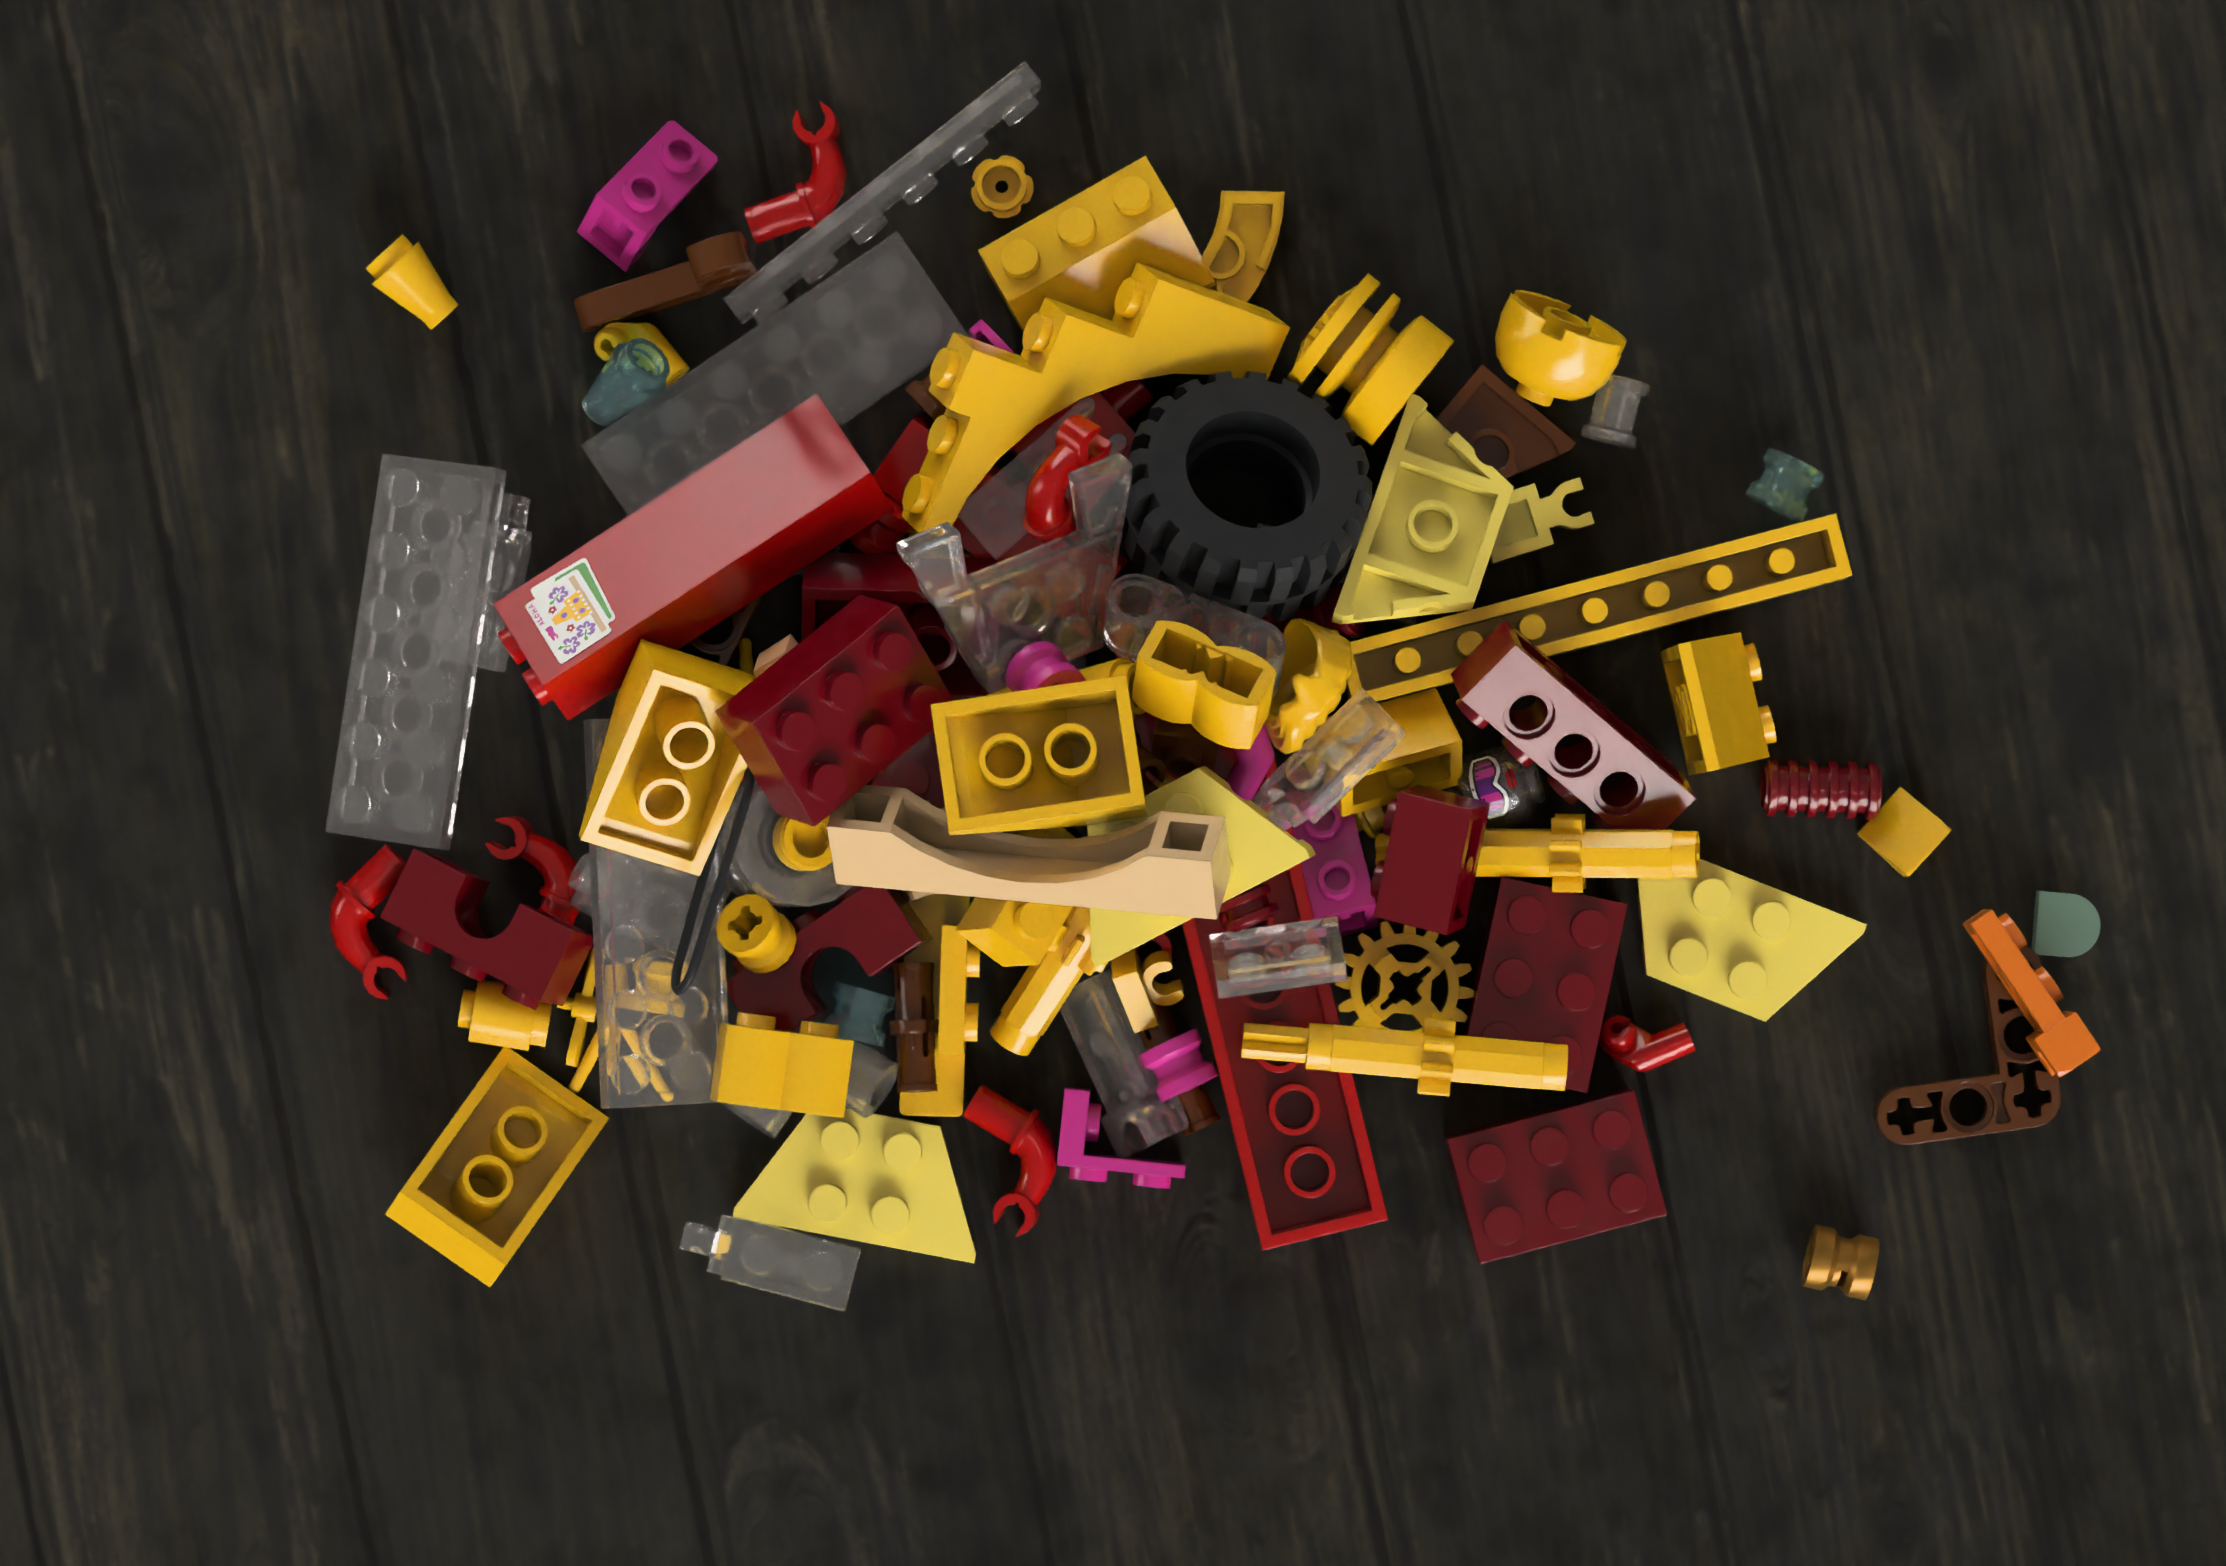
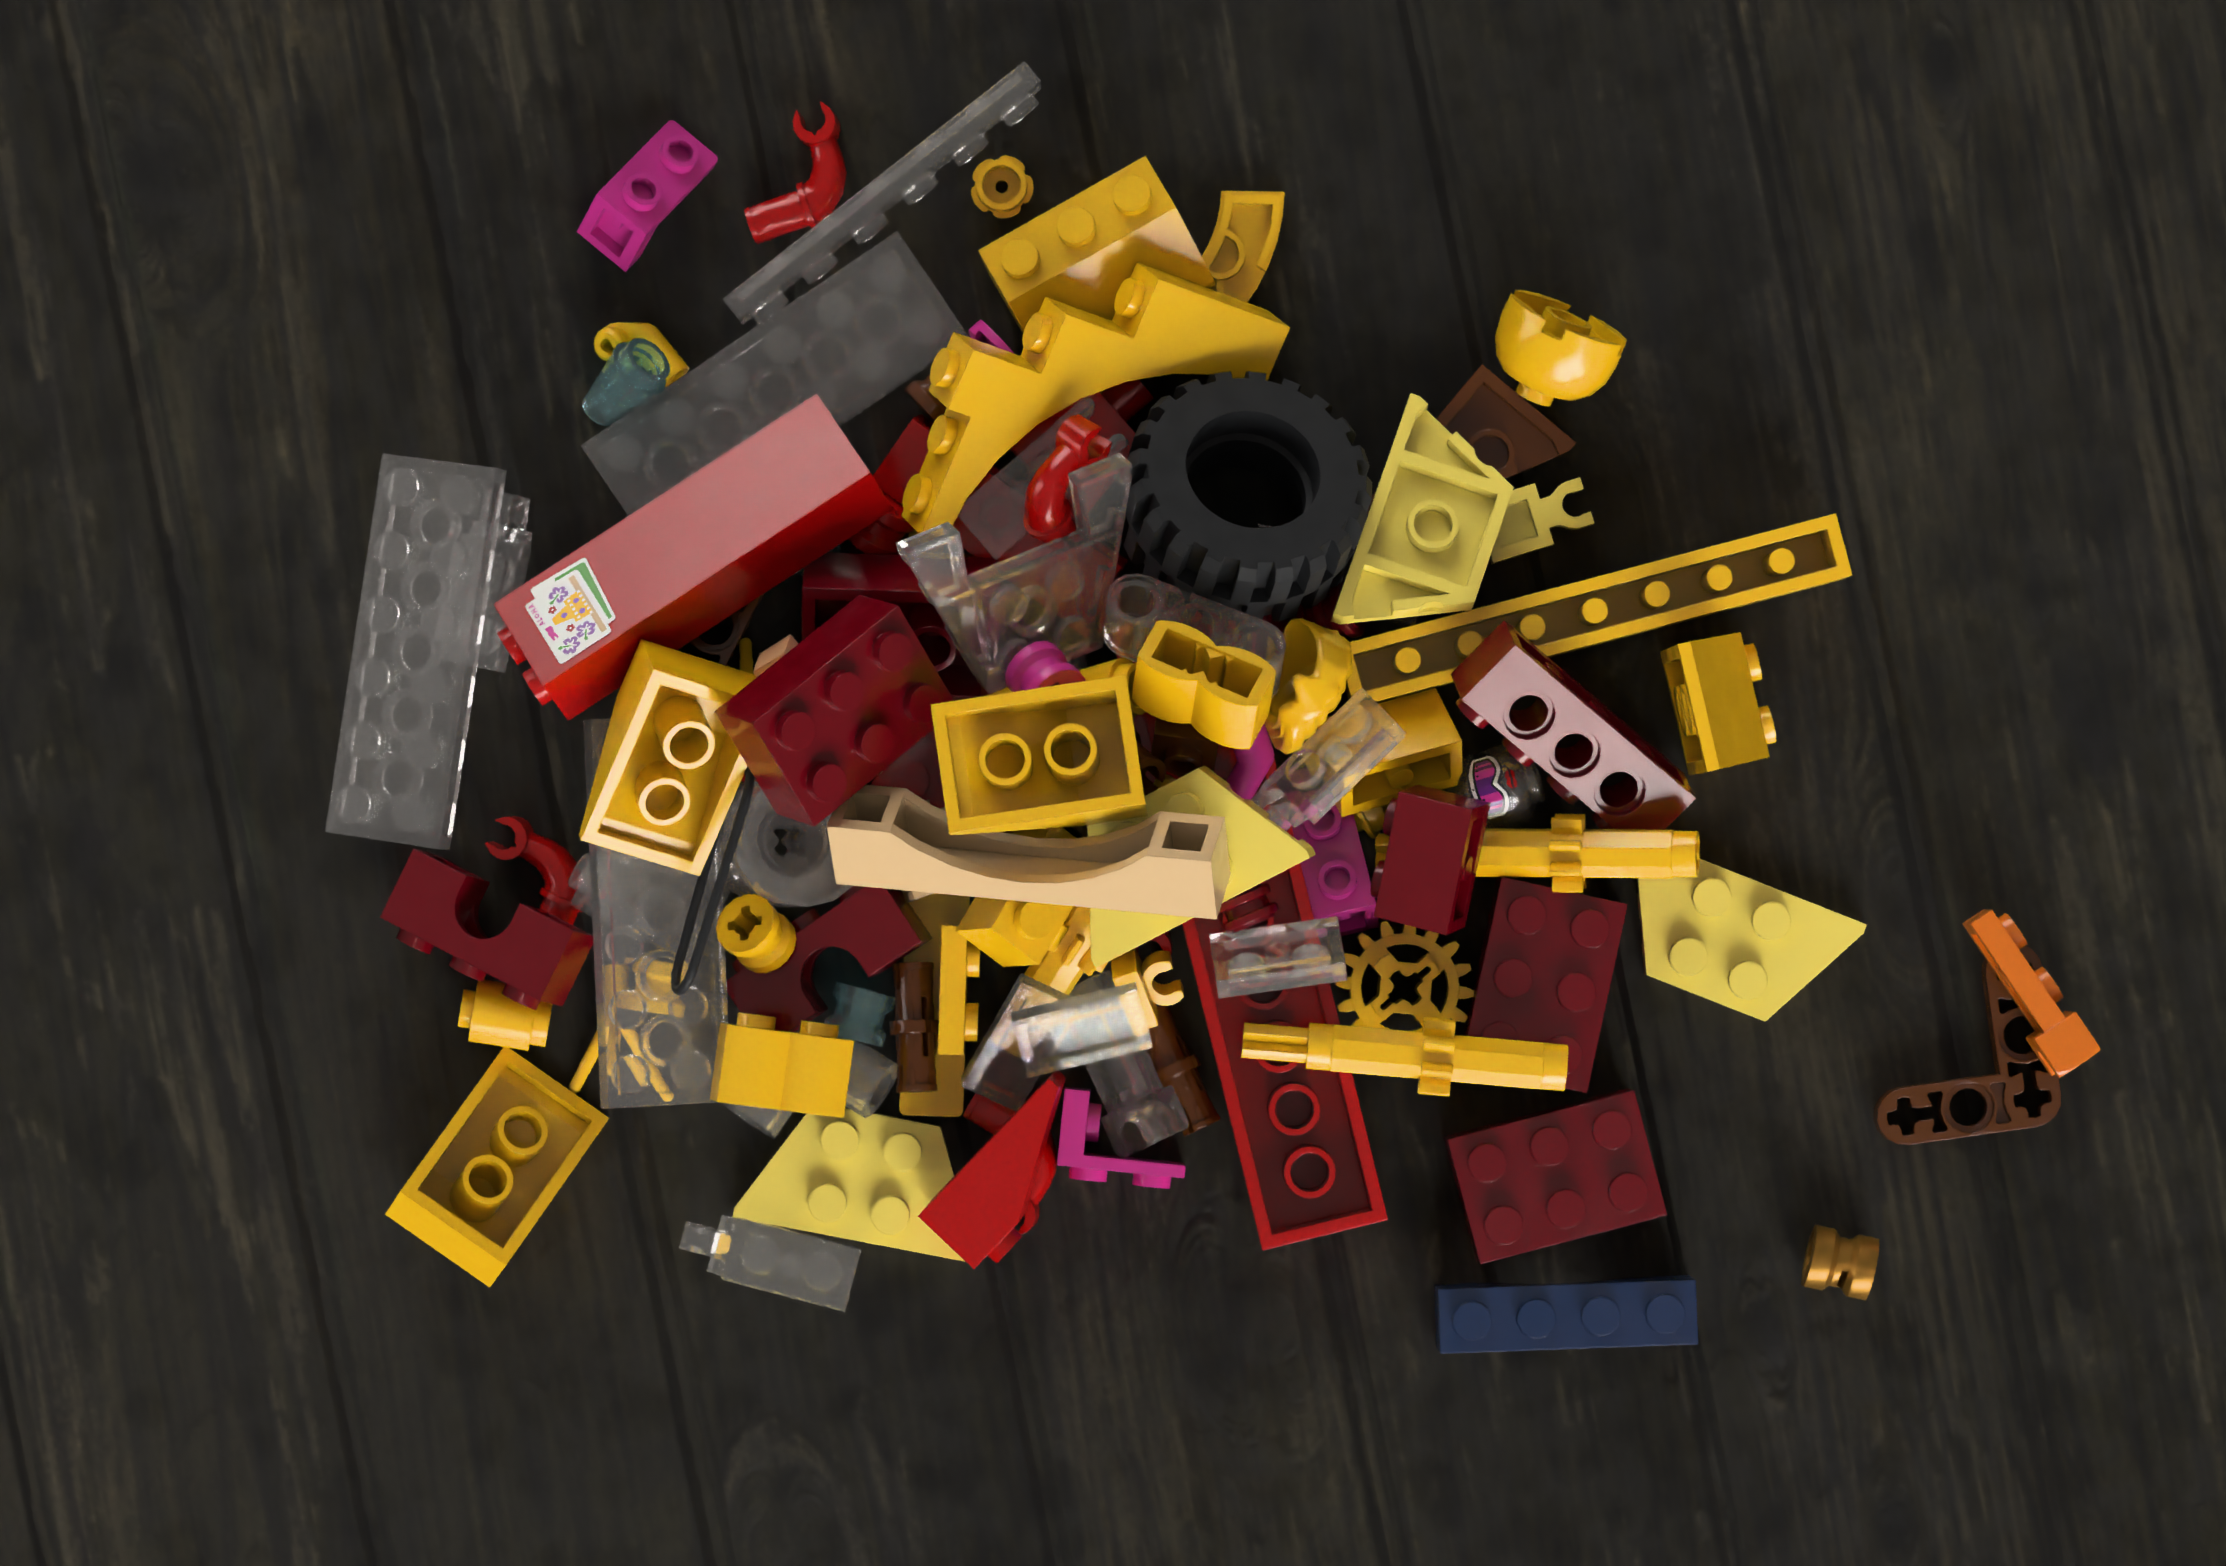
red piece [329,844,408,1000] -> none
yellow cone [365,234,459,330] -> none
yellow piece [557,947,603,1068] -> none
reddish brown beam [573,231,758,332] -> none
yellow tile [772,814,832,871] -> none
dark pink wheel [1139,1028,1219,1102] -> none
yellow wheel [1286,273,1454,446] -> none
clear bush [1580,374,1650,448] -> none
red arm [1599,1015,1695,1072] -> none
clear light blue wheel [1745,448,1825,522] -> none
dark red piece [1760,759,1882,820] -> none
yellow slope [1857,787,1952,877] -> none
sand green tile [2032,891,2101,957] -> none
none -> red slope [918,1069,1066,1269]
none -> clear tile [961,973,1079,1111]
none -> clear tile [1011,982,1153,1078]
none -> dark blue arch [1434,1275,1698,1354]

